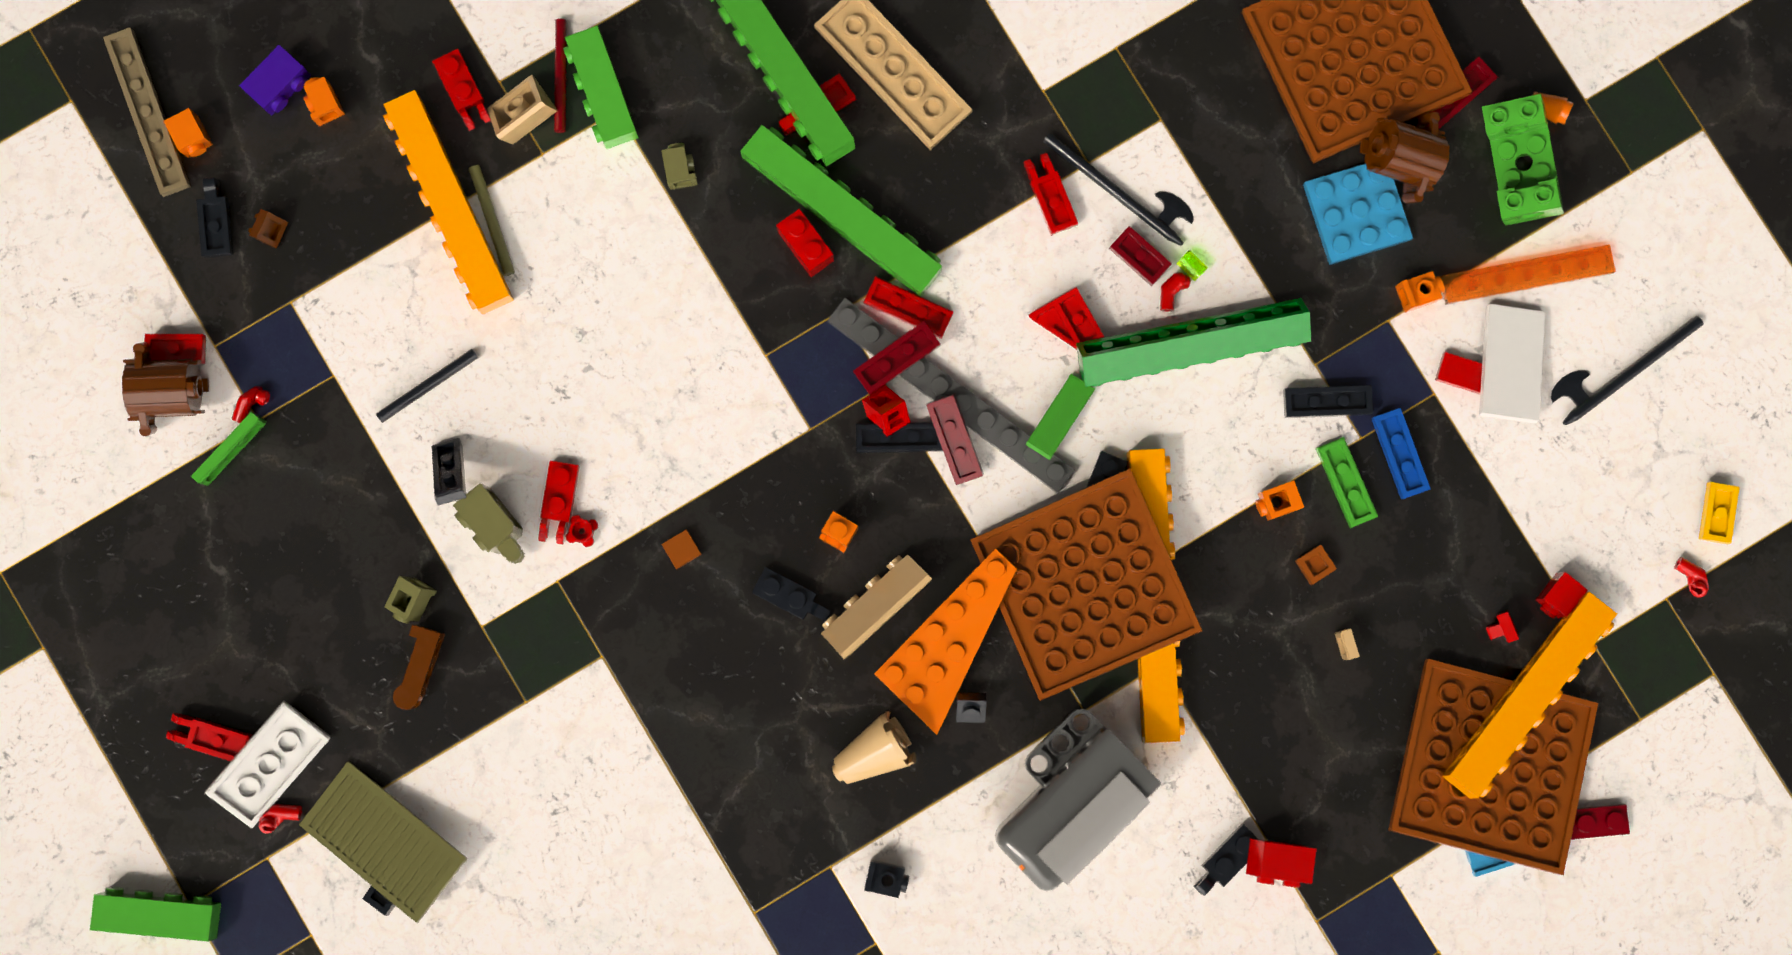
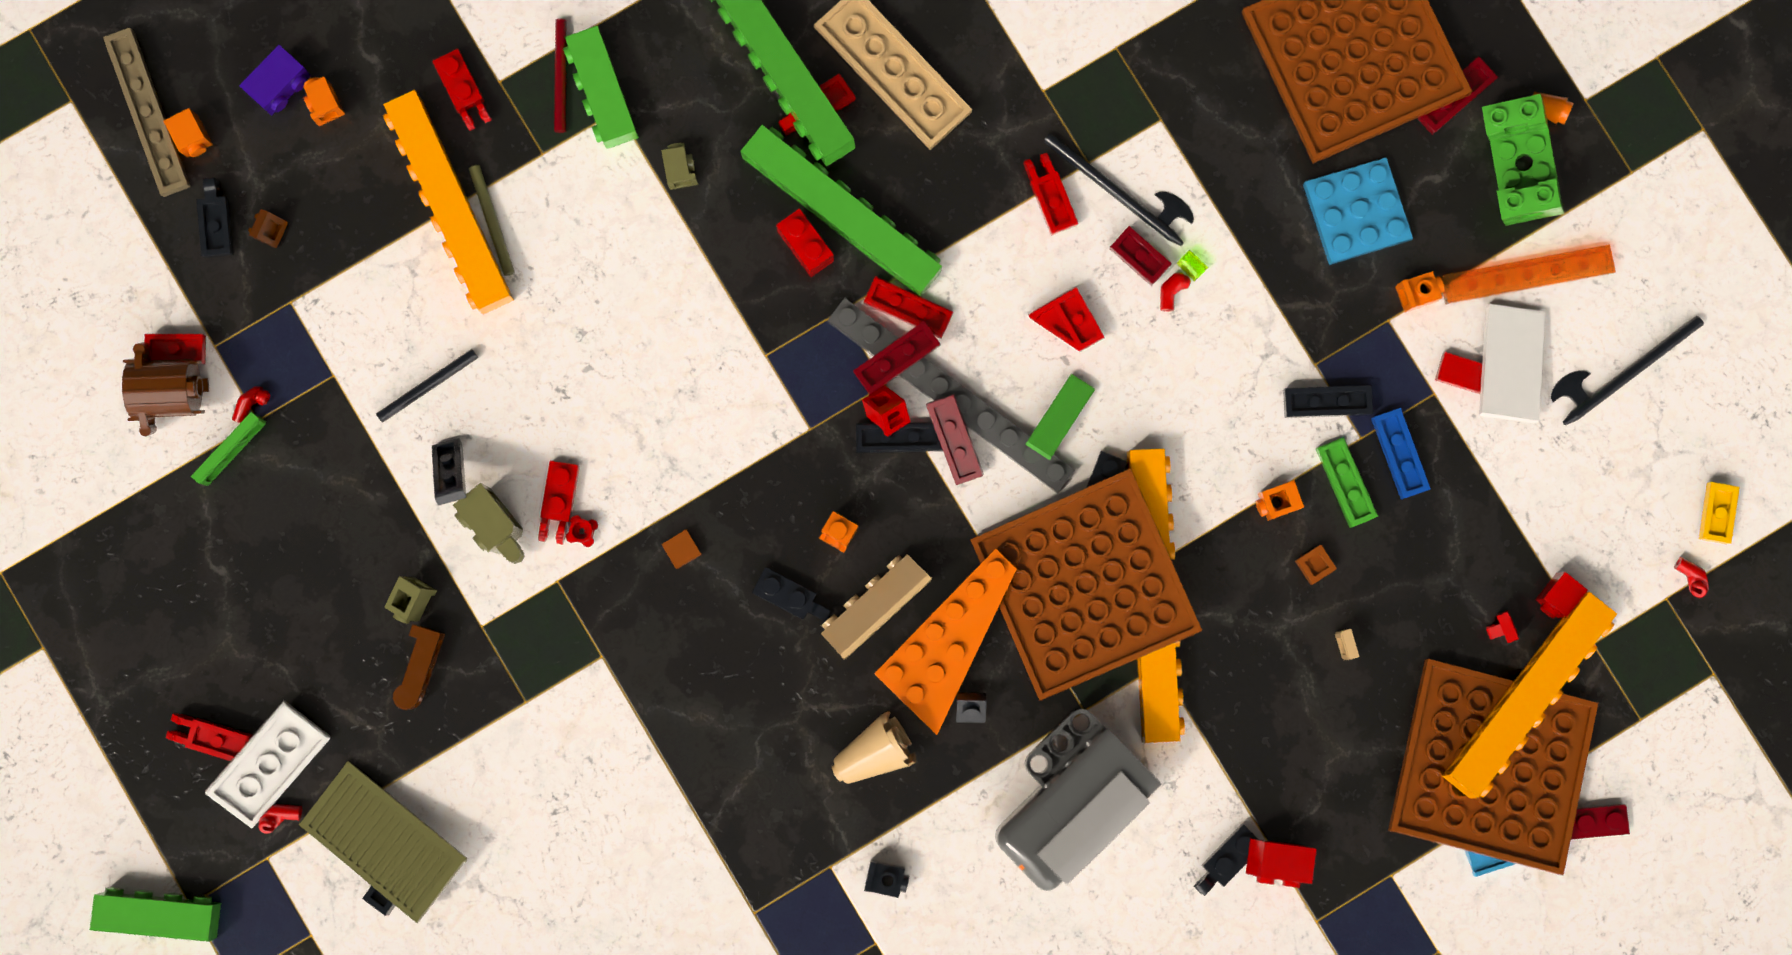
tan slope [487,75,557,144] -> none
brick [1076,298,1311,387] -> none
reddish brown container [1359,112,1450,204] -> none

